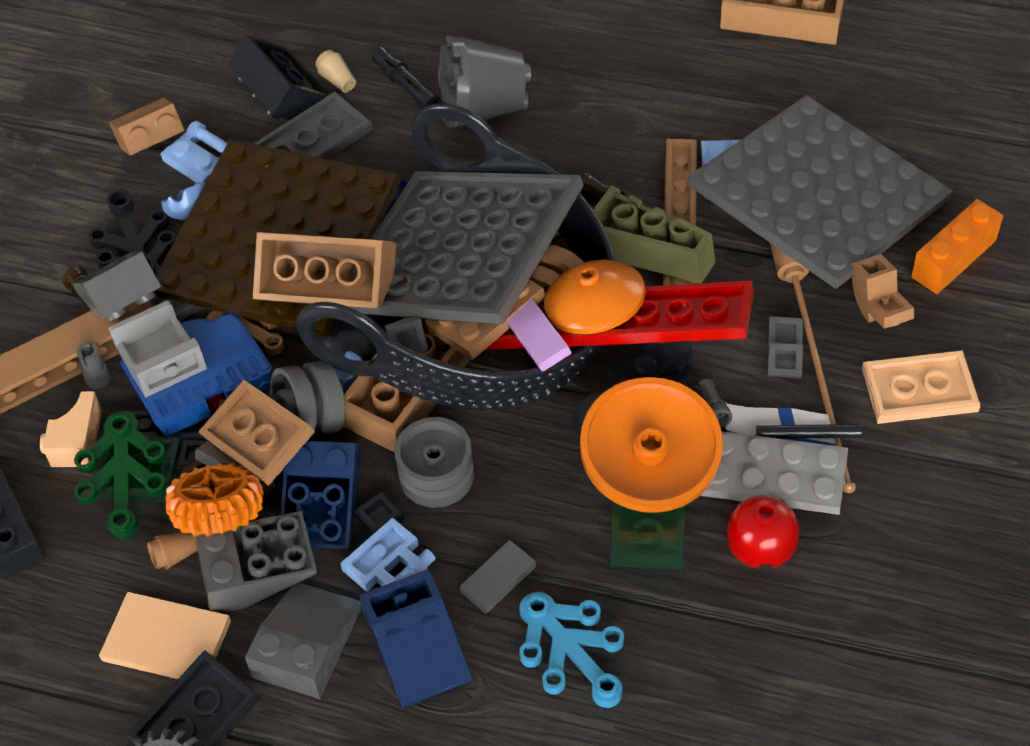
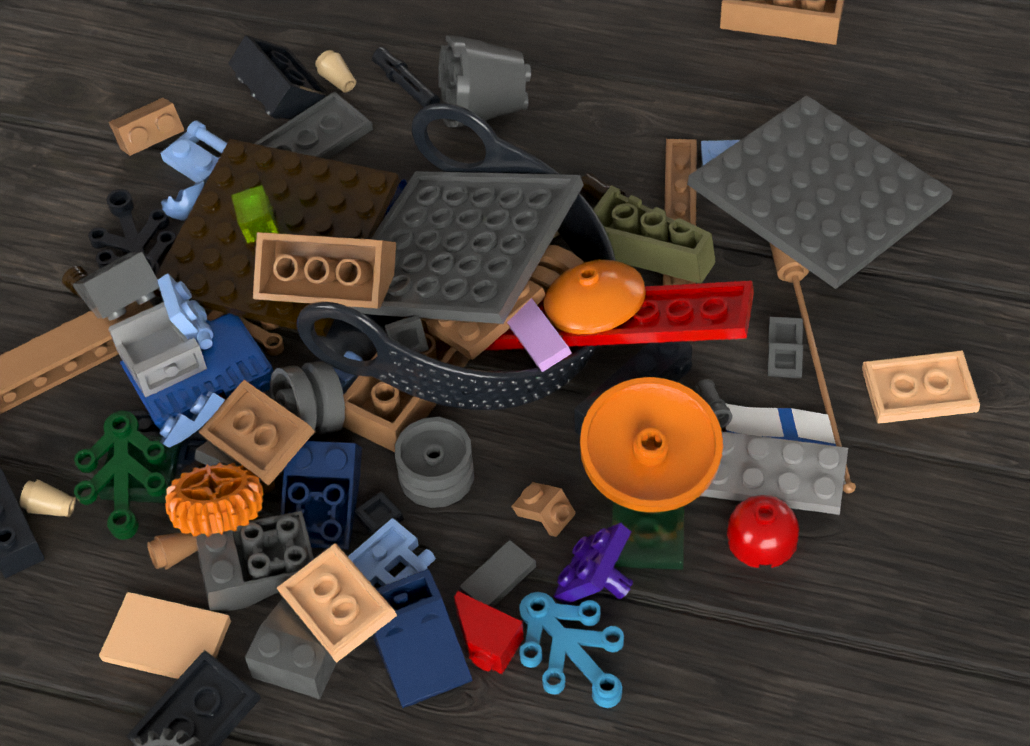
light nougat arch [40,391,102,467] -> none
dark grey pin [77,342,111,389] -> none
black bar [756,424,862,439] -> none
medium nougat brick [851,254,914,329] -> none
orange brick [911,199,1003,294] -> none
none -> tan cone [20,480,76,517]
none -> light blue plate [157,273,213,350]
none -> medium blue slope [159,392,225,447]
none -> clear neon green brick [231,185,278,243]
none -> light nougat tile [277,543,397,663]
none -> red slope [454,591,524,674]
none -> medium nougat bracket [512,482,575,537]
none -> dark purple plate [553,523,633,605]

